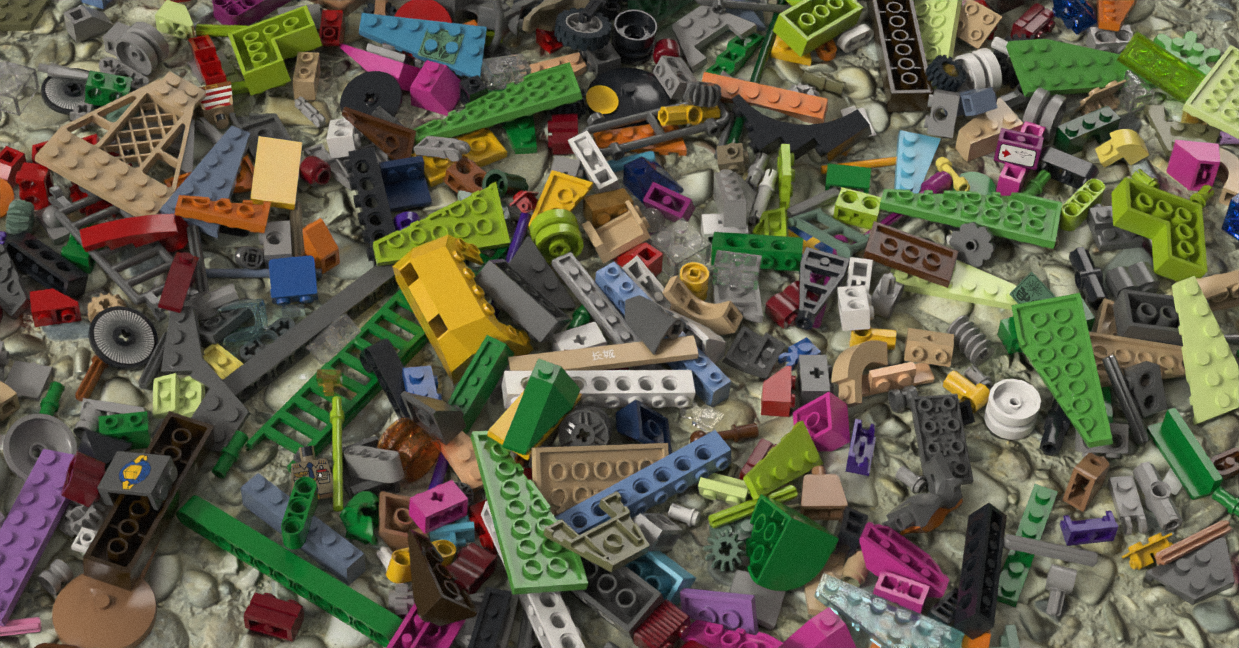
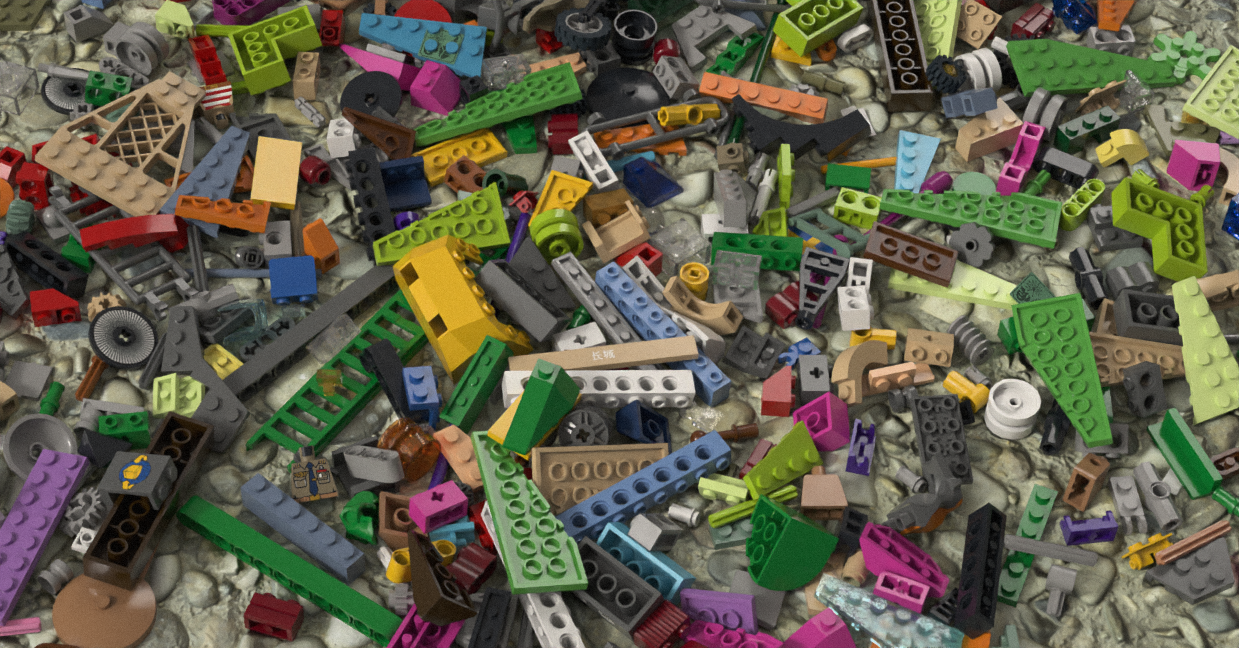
dark red brick [61,451,106,507] -> none
dark red slope [158,252,199,313] -> none
green pin [211,431,249,479] -> none
green beam [281,477,318,550] -> none
lime bar [330,396,344,512] -> none
dark grey slope [400,391,466,445] -> none
light grey hinge [413,136,471,162] -> none
olive wing [543,491,650,572] -> none
yellow sticker [586,85,619,114] -> none
dark grey panel [625,295,683,355] -> none
magenta brick [643,182,695,227] -> none
dark grey gear [685,81,722,107] -> none
sand green gear [704,529,746,572] -> none
light grey beam [871,272,904,319] -> none
light grey brick [924,89,960,138] -> none
light yellow bar [935,157,970,191] -> none
brick [993,128,1044,170] -> none
dark grey axle [1102,355,1150,445] -> none
clear neon green tile [1117,31,1206,104] -> none

